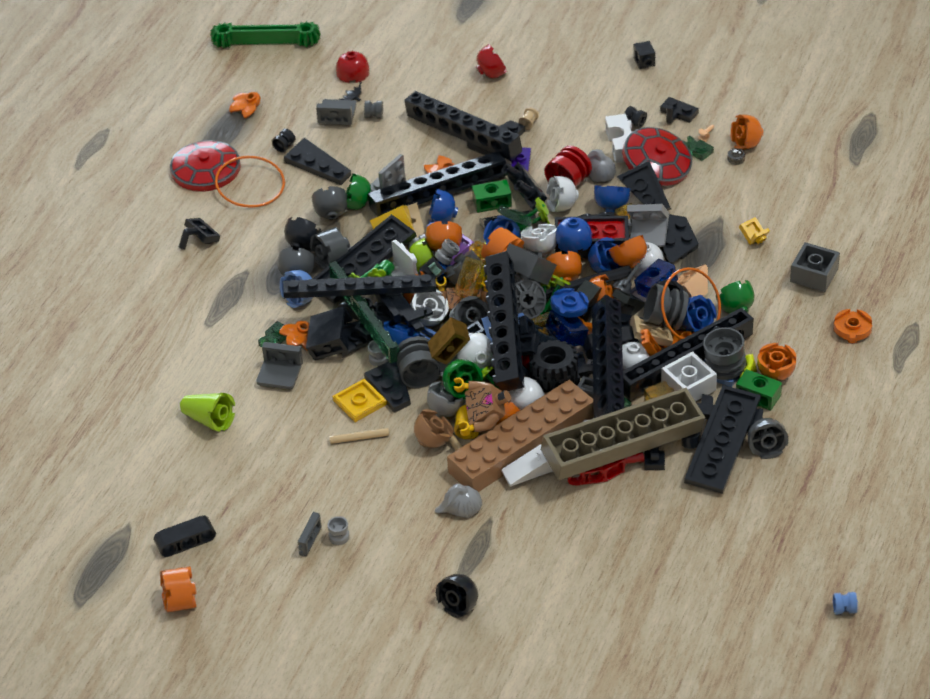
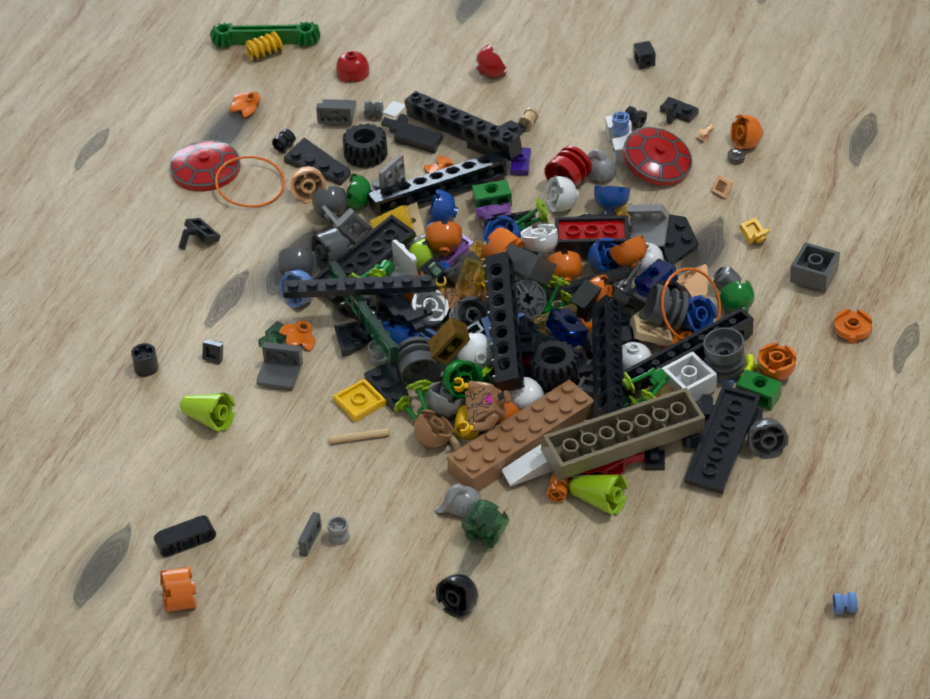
black cylinder [284,217,321,251] -> none
black panel [306,306,353,361] -> none
black piece [339,82,362,102] -> none
light grey wheel [434,239,460,265] -> none
clear green tile [497,205,533,227] -> none
black plate [502,162,547,210] -> none
blue tile [550,288,589,317] -> none
blue cylinder [556,217,592,253] -> none
black wing [617,161,671,211] -> none
orange tile [640,328,661,356] -> none
clear green plate [683,135,714,161] -> none
none -> black piece [131,343,159,377]
none -> black tile [202,339,223,364]
none -> yellow piece [246,32,283,61]
none -> light nougat cylinder [290,166,326,203]
none -> light grey bracket [322,205,373,243]
none -> black tyre [342,123,388,168]
none -> black piece [381,113,443,154]
none -> white sticker [383,101,405,117]
none -> lime plant [394,379,434,421]
none -> clear green brick [461,499,509,548]
none -> medium lavender plate [475,203,511,219]
none -> orange wheel [546,474,570,502]
none -> lime cone [569,474,628,515]
none -> medium blue wheel [612,111,629,136]
none -> green plant [622,368,669,405]
none -> light nougat slope [711,174,734,198]
none -> flat silver head [713,266,741,291]

